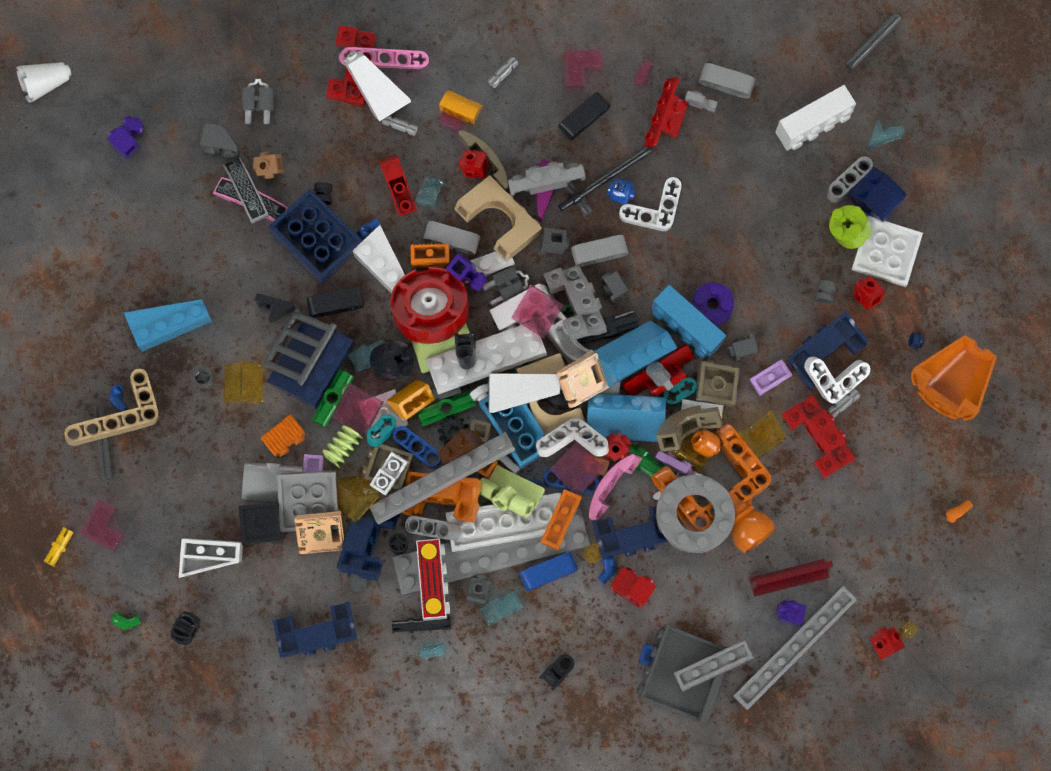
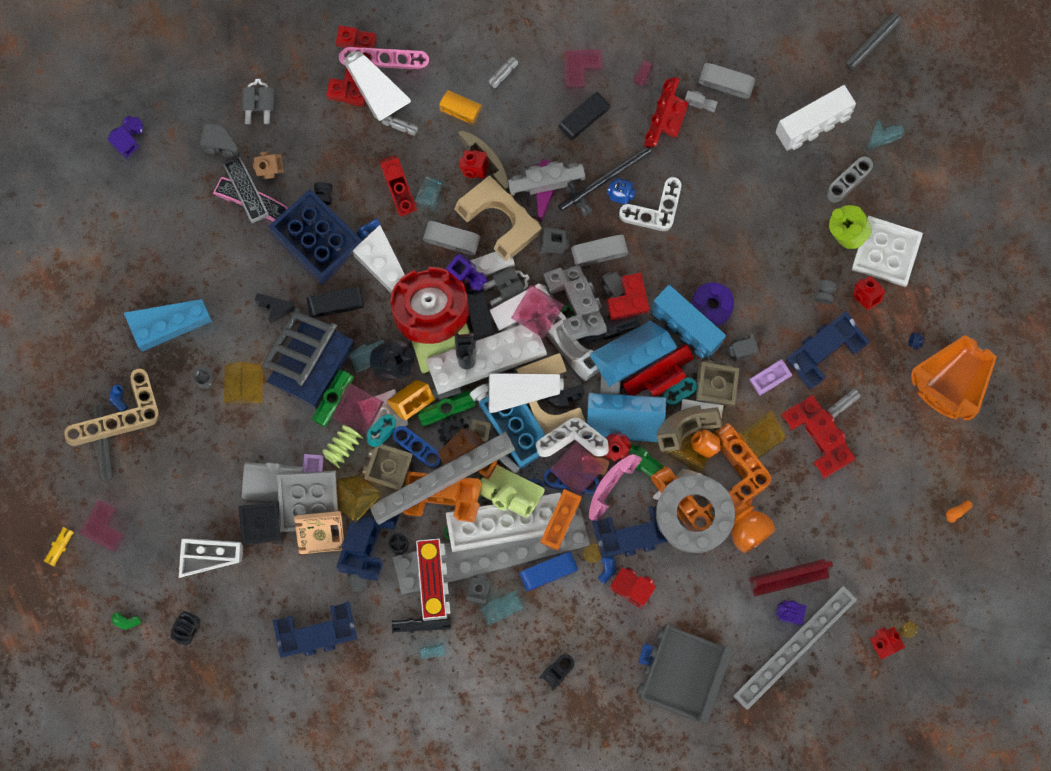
white cone [16,62,71,103] -> none
orange brick [260,414,306,458] -> none
white slope [370,452,408,495] -> none
light grey beam [405,516,461,540] -> none
orange brick [411,243,450,268] -> none
clear pink pin [438,111,463,132] -> none
light nougat container [557,352,609,408] -> none
light grey hinge [646,361,674,391] -> none
lavender plate [655,451,696,476] -> none
light grey tile [674,640,754,691] -> none
white beam [805,356,870,403] -> none
clear blue slope [849,167,907,222] -> none
none -> black beam [466,288,494,341]
none -> red brick [606,273,650,321]

